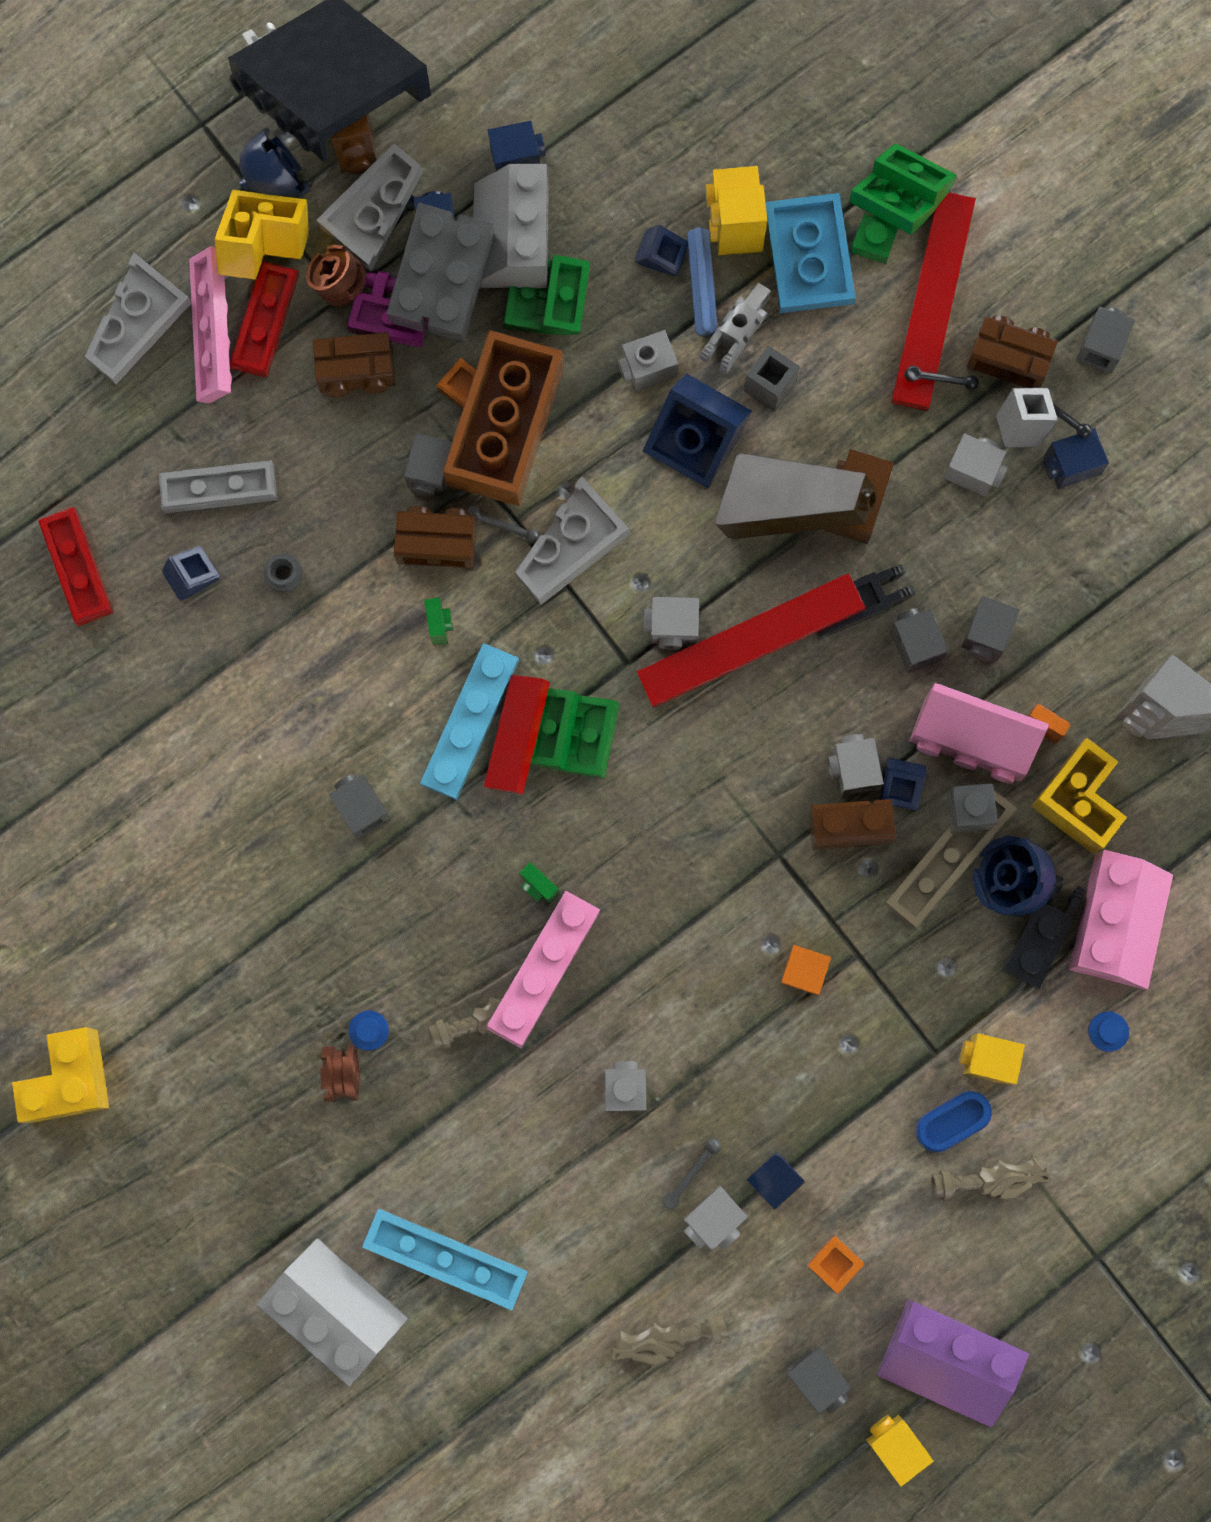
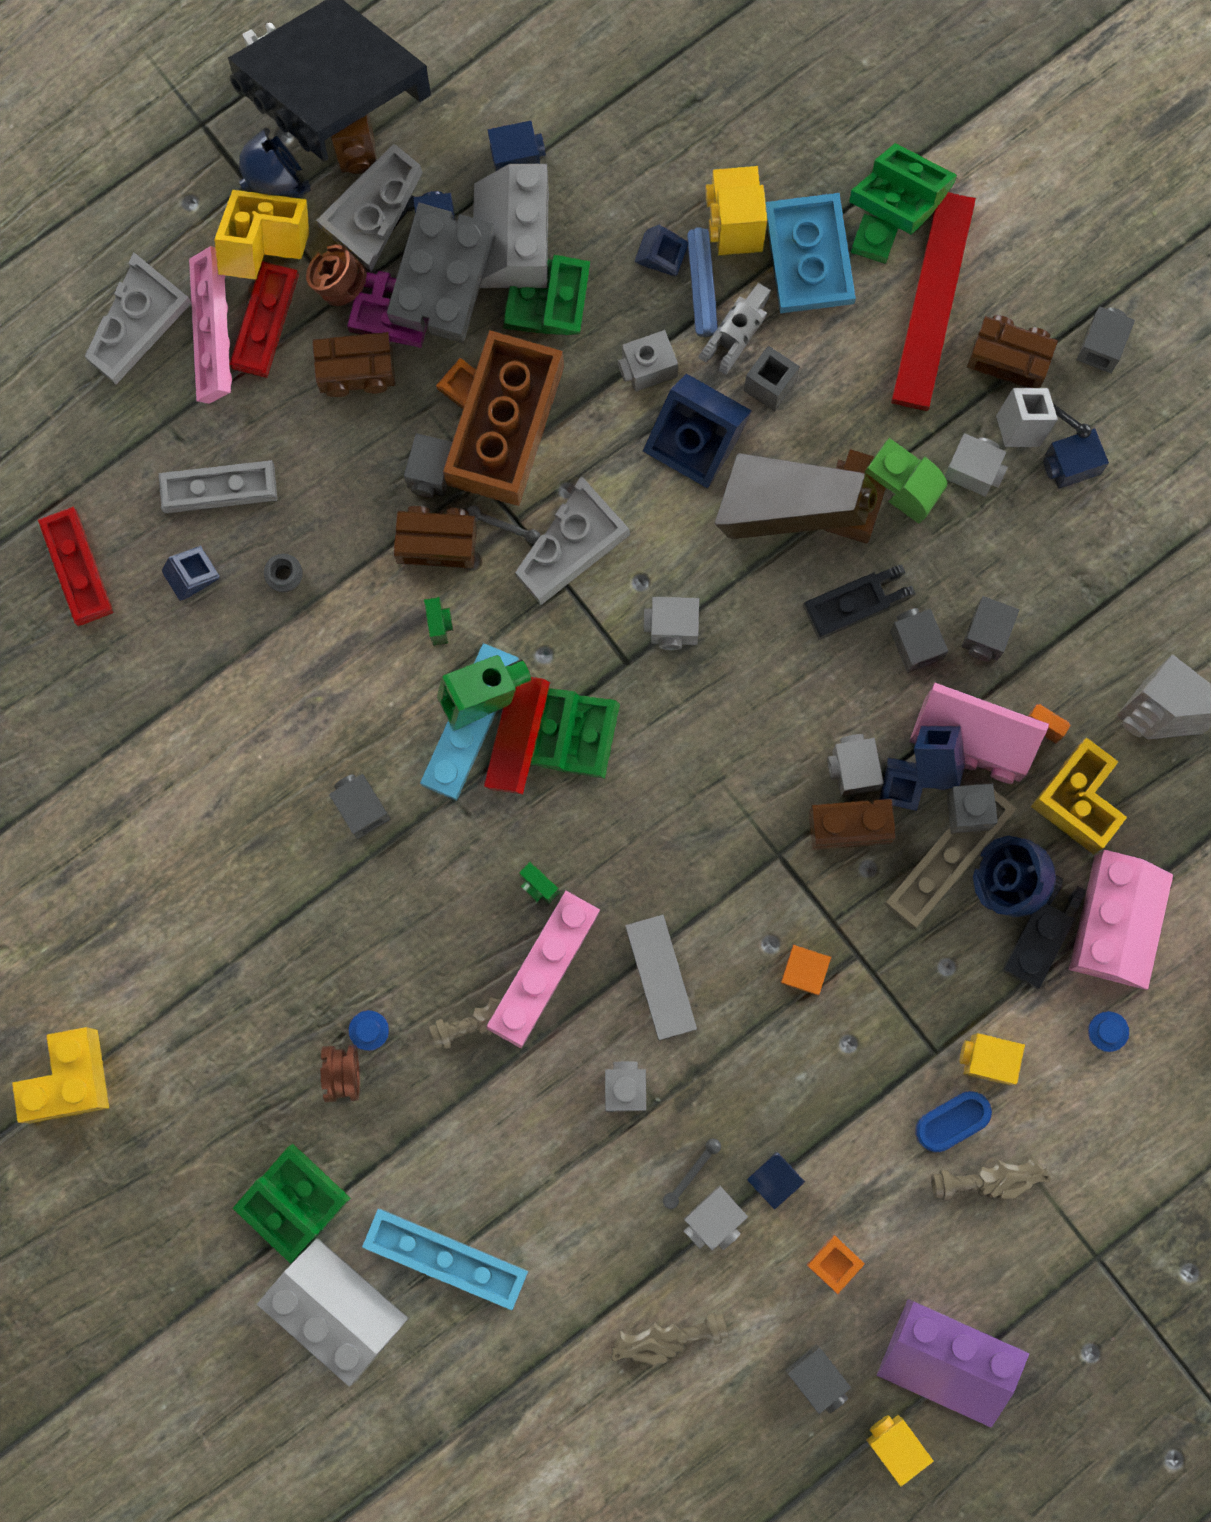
red tile [636,573,866,708] -> none
black hinge [904,365,979,390] -> none
none -> green slope [232,1144,351,1264]
none -> green torso [437,655,531,731]
none -> light grey tile [625,915,697,1041]
none -> bright green brick [864,438,947,524]
none -> dark blue brick [914,726,965,790]

